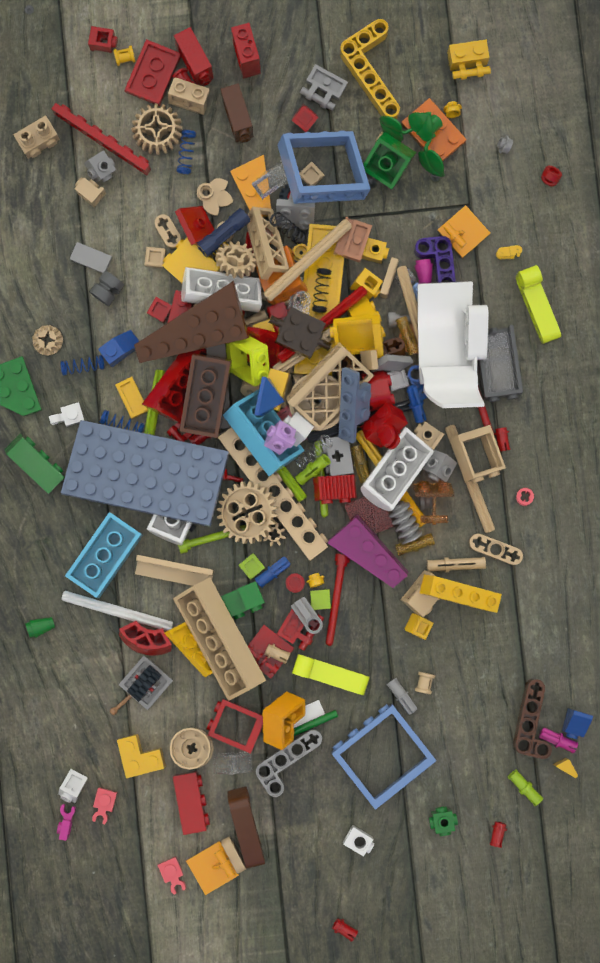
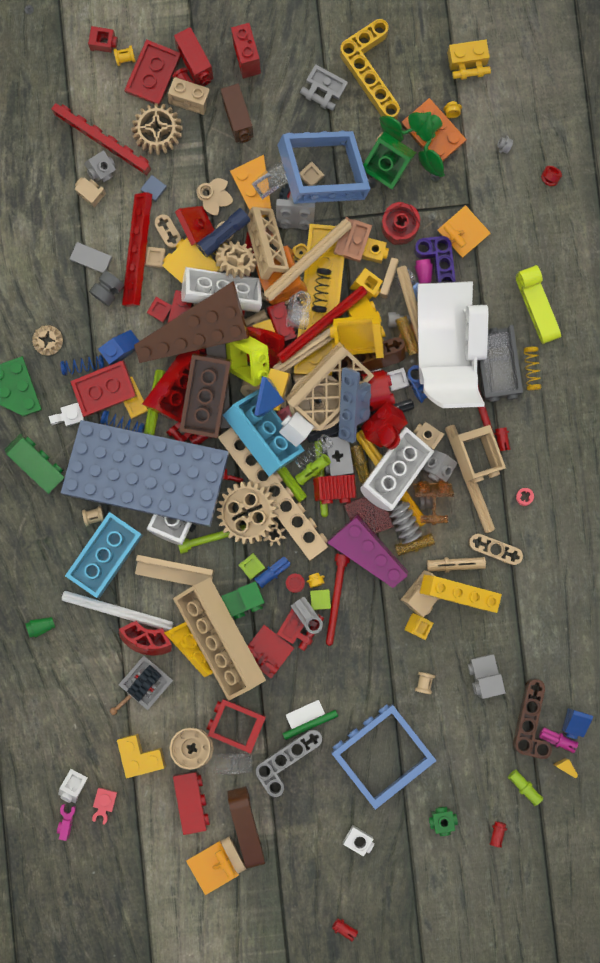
tan brick [13,115,60,159] -> none
coral plate [158,856,186,895] -> none
blue piece [176,130,196,174] -> none
light orange brick [262,691,305,750] -> none
lavender brick [264,421,296,455] -> none
tan pin [264,644,290,664] -> none
dark brown plate [268,307,331,359] -> none
black piece [269,212,306,244] -> none
red brick [291,104,318,132] -> none
neon yellow beam [292,654,370,695] -> none
tan tile [360,350,378,370] -> none
light grey tile [375,354,413,372] -> none
light grey axle [386,678,417,715] -> none
blue axle [407,385,427,423] -> none
yellow piece [496,245,522,260] -> none
none -> red plate [70,360,137,417]
none -> tan bush [82,506,105,527]
none -> red plate [122,192,152,307]
none -> sand blue tile [140,175,167,202]
none -> red brick [381,202,420,245]
none -> light grey brick [467,654,506,699]
none -> yellow piece [523,347,542,390]

